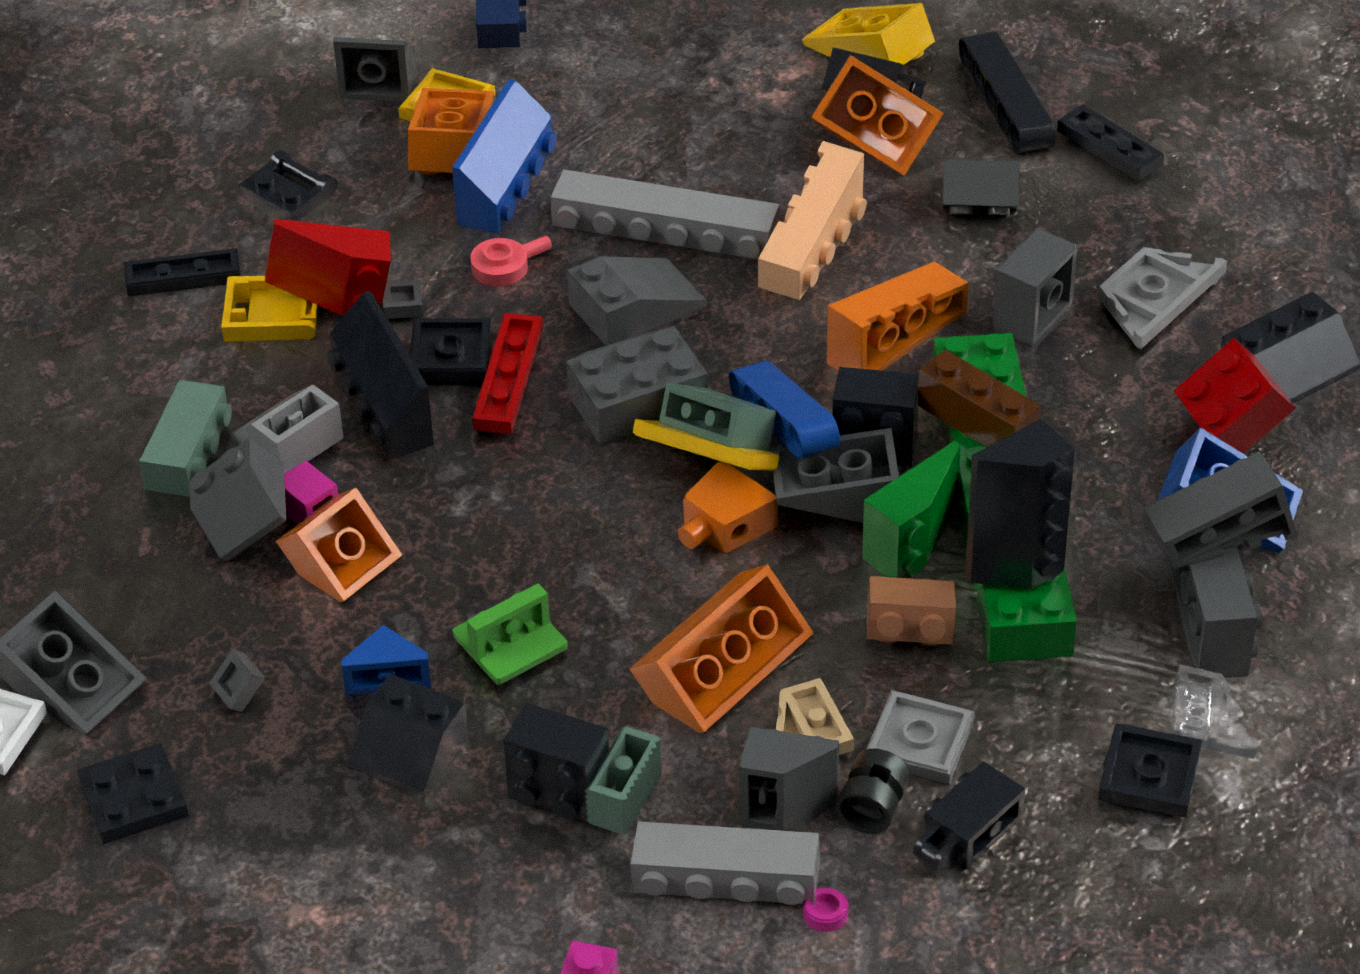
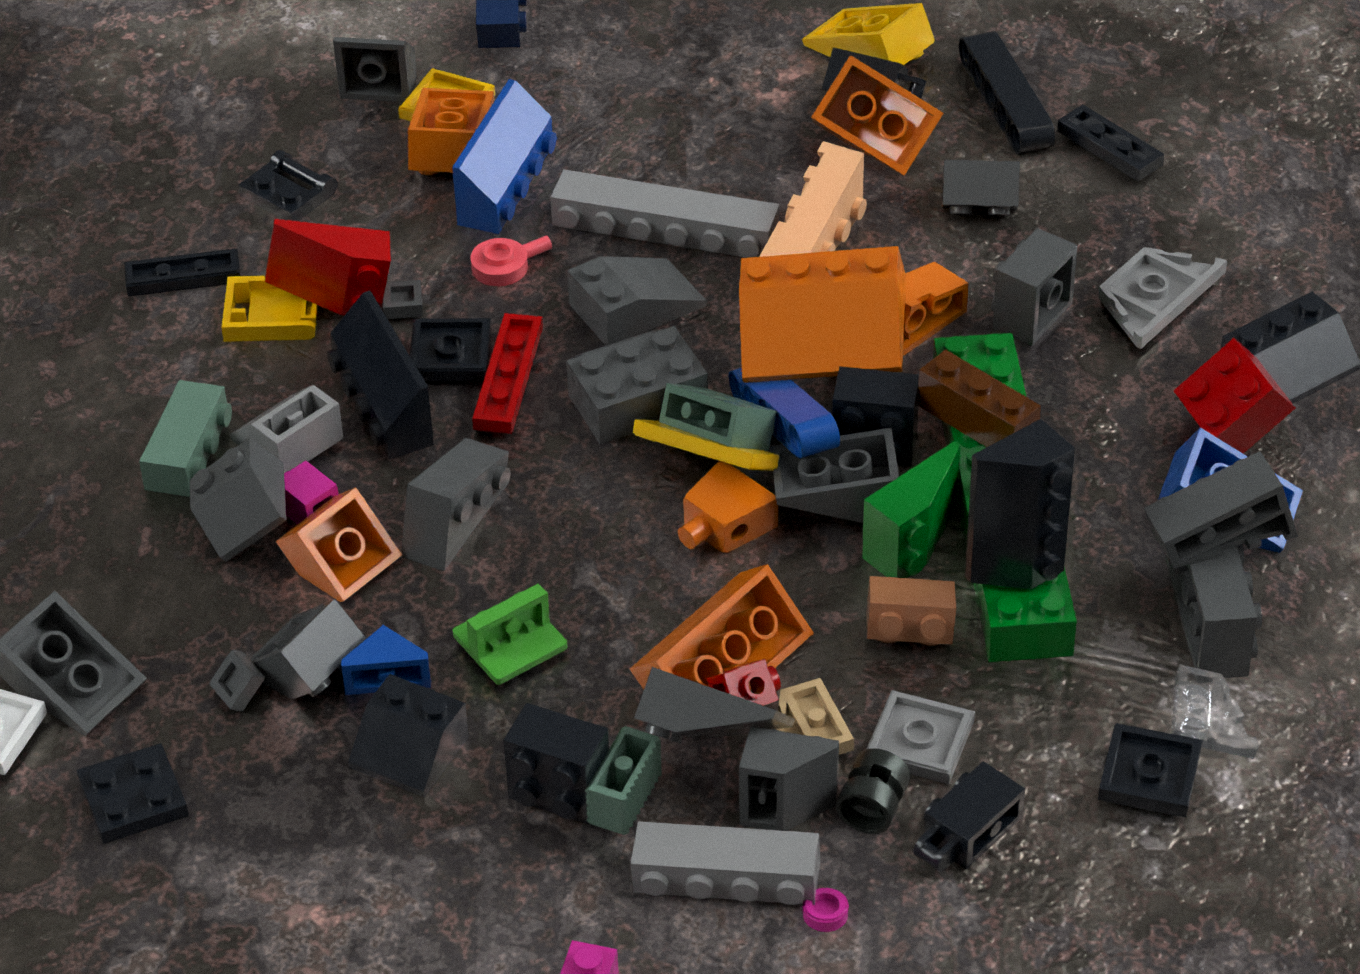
none -> slope [250,599,366,699]
none -> dark grey wedge [401,438,511,571]
none -> dark grey slope [634,667,795,744]
none -> brick [706,659,781,706]
none -> orange slope [739,246,906,383]

